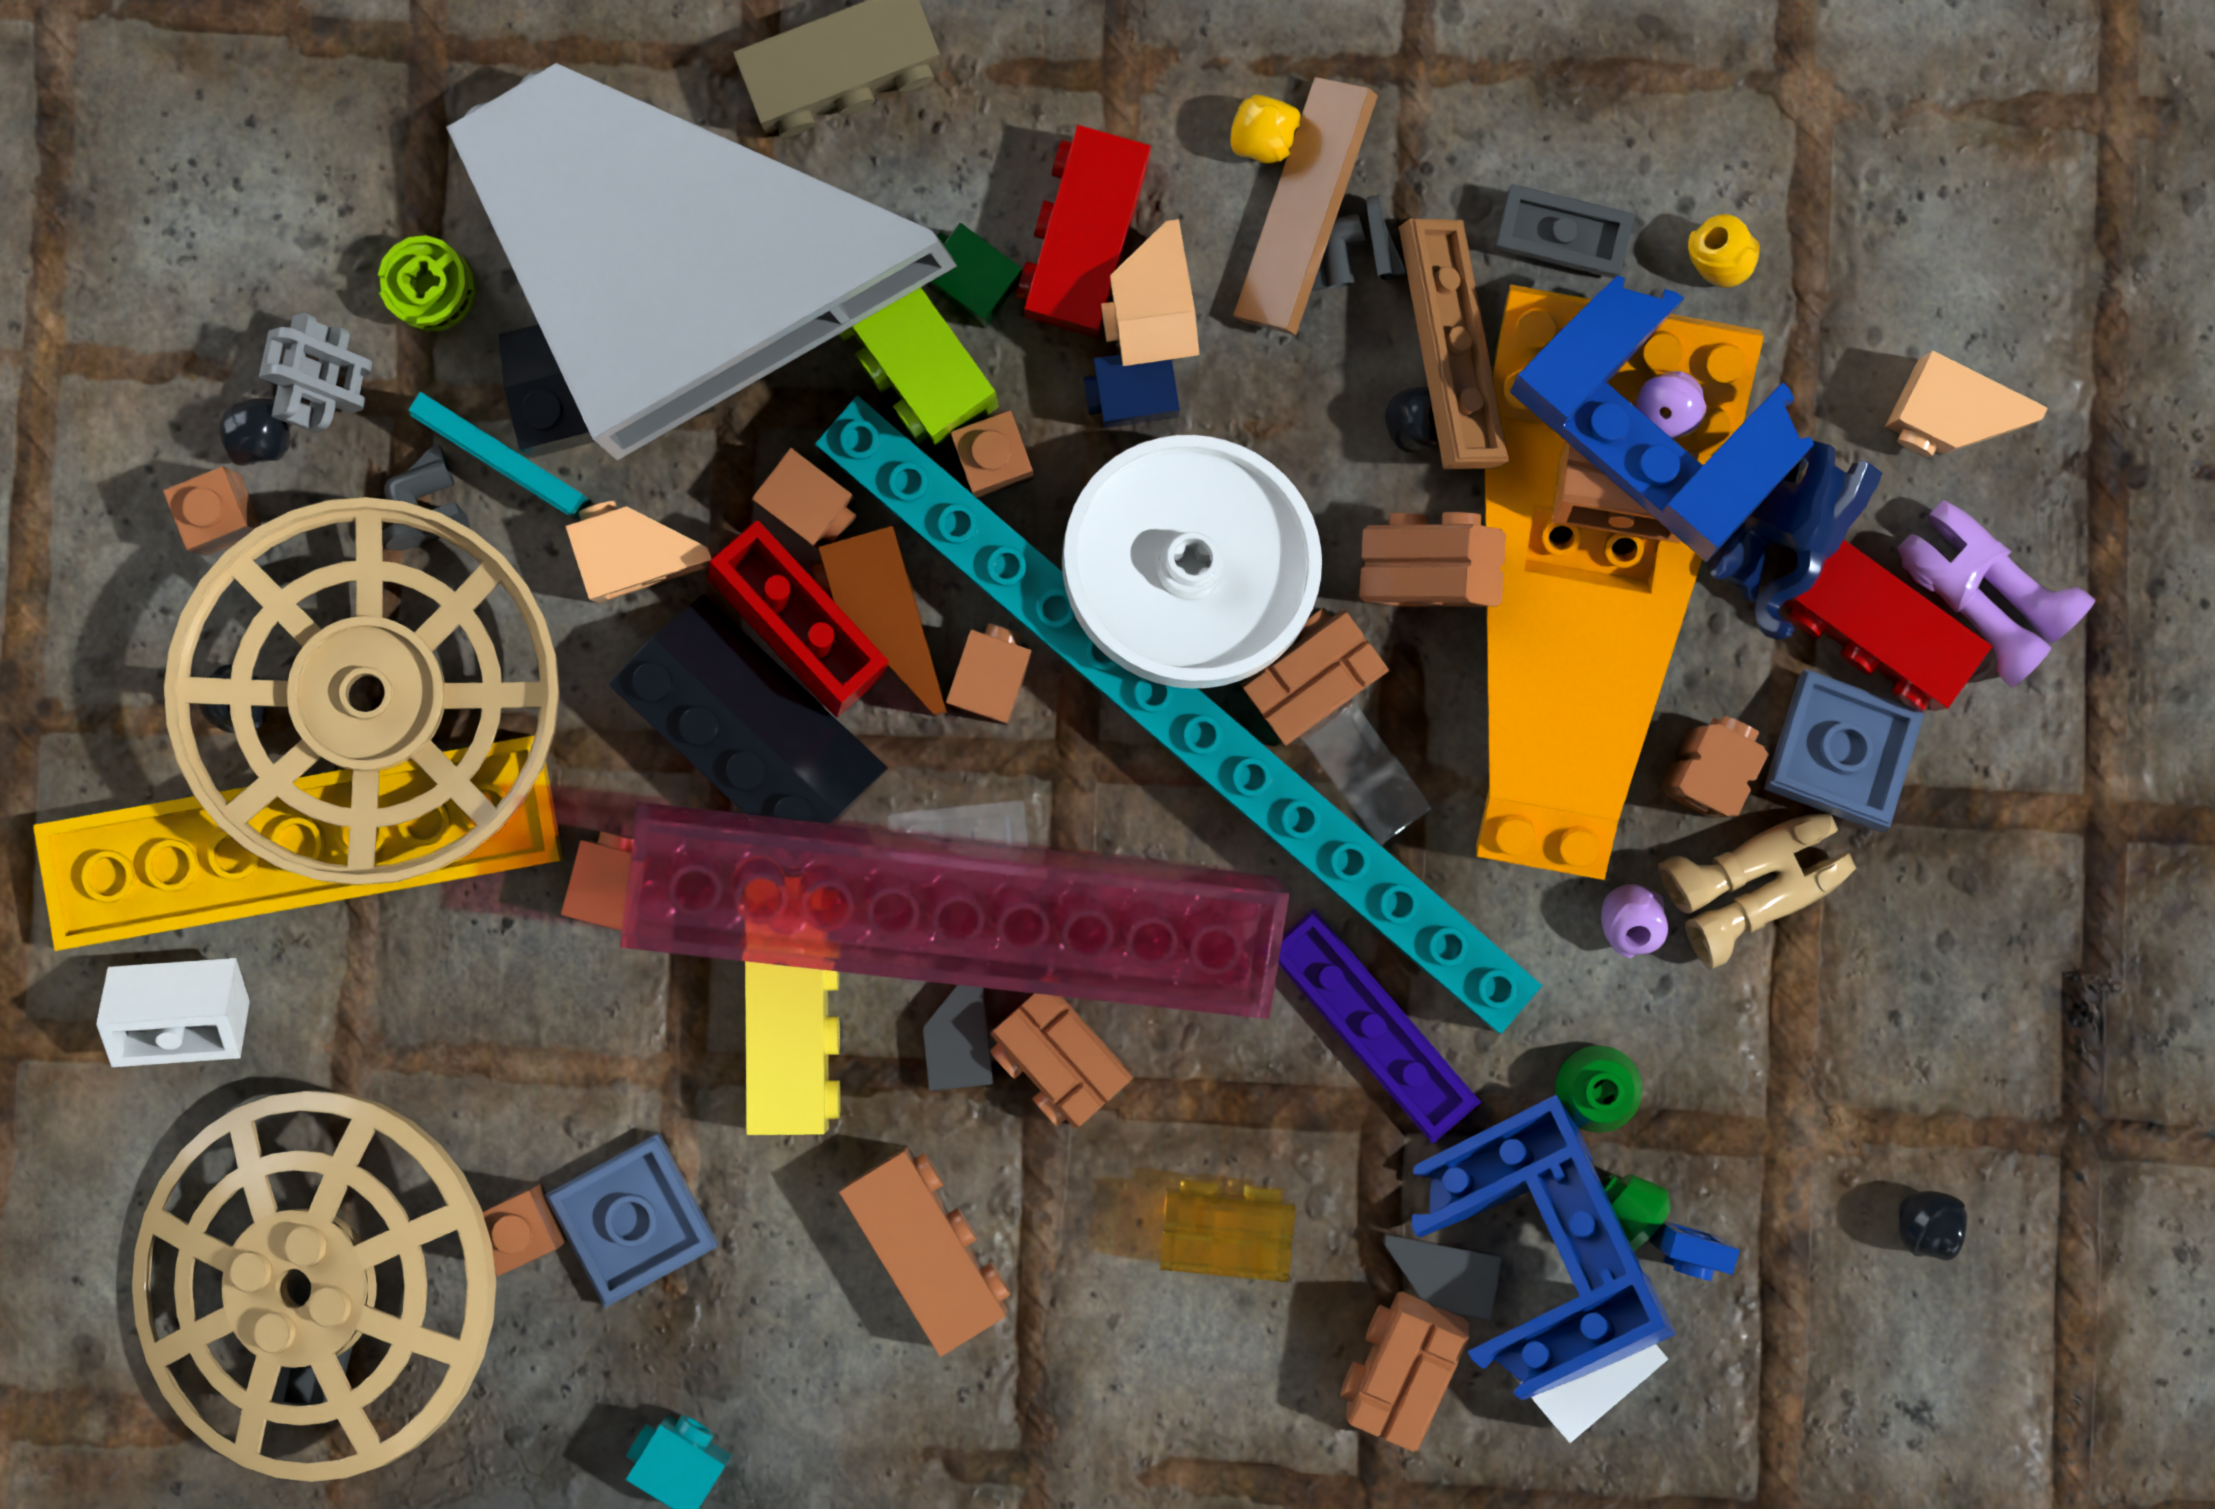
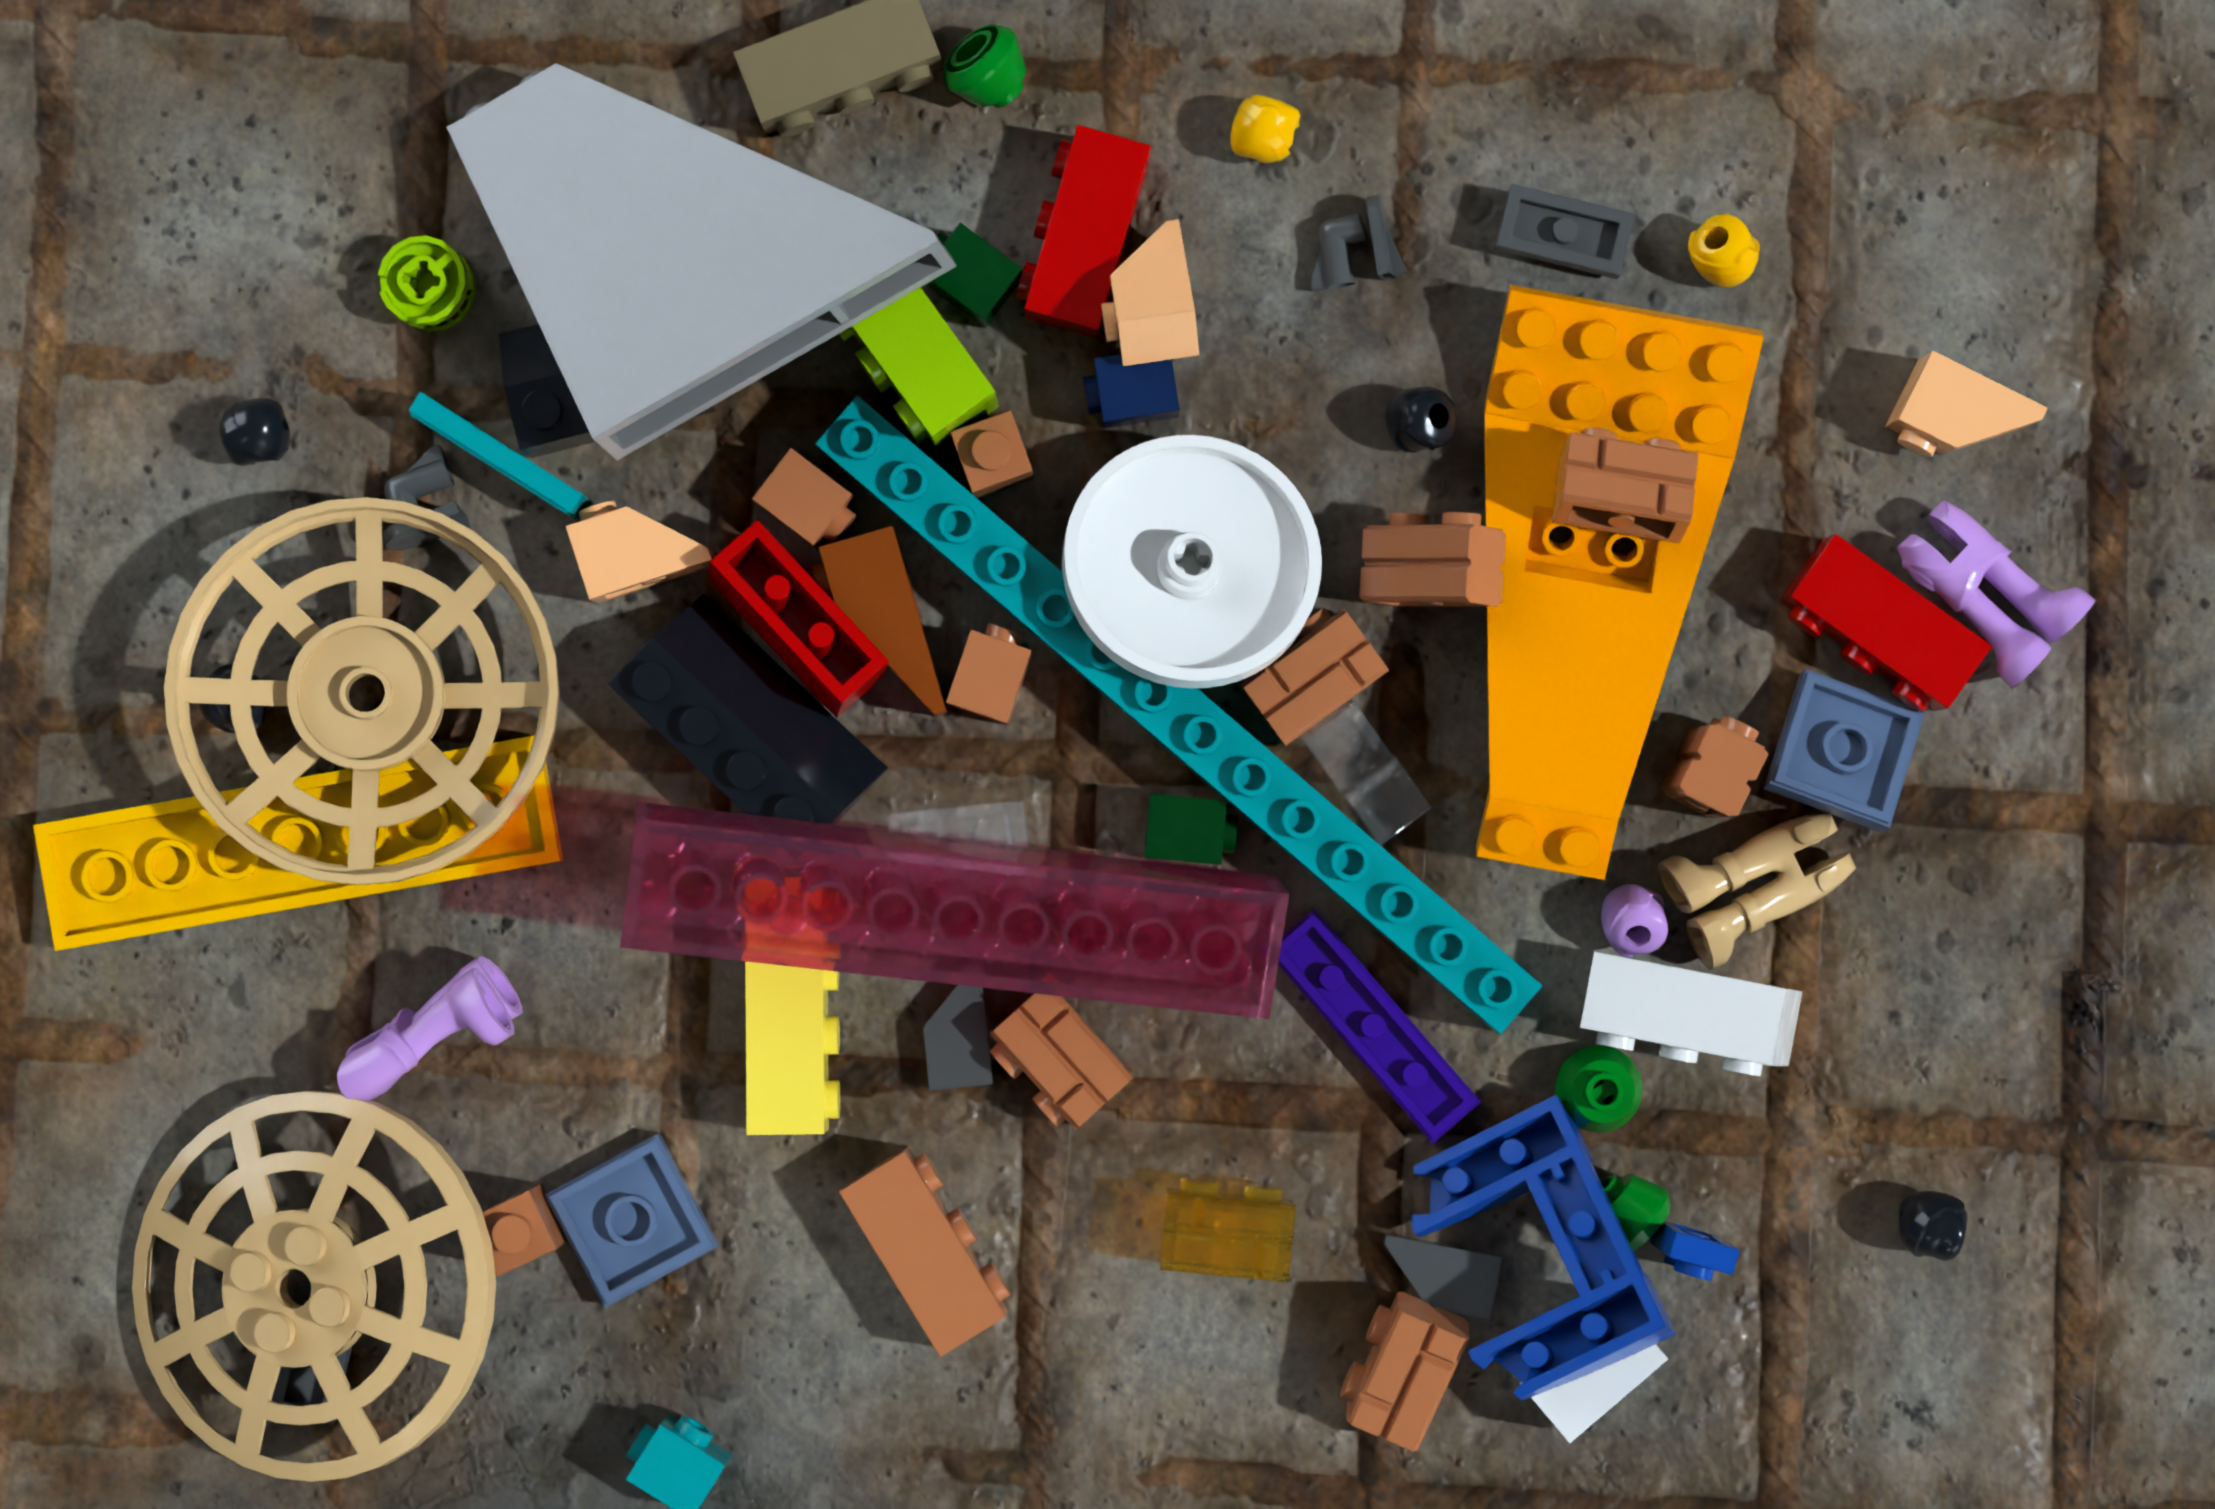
white brick [96,958,250,1067] -> none
nougat brick [163,466,261,556] -> none
light grey piece [259,312,373,433] -> none
nougat brick [561,831,651,931] -> none
medium nougat tile [1233,77,1378,335] -> none
medium nougat tile [1398,219,1509,469] -> none
blue wedge [1510,276,1814,563] -> none
lavender piece [1635,371,1707,440] -> none
dark blue animal [1702,440,1883,640] -> none
none -> lavender piece [337,956,523,1100]
none -> green cone [944,24,1026,108]
none -> dark green brick [1144,794,1238,865]
none -> white wedge [1580,952,1803,1076]

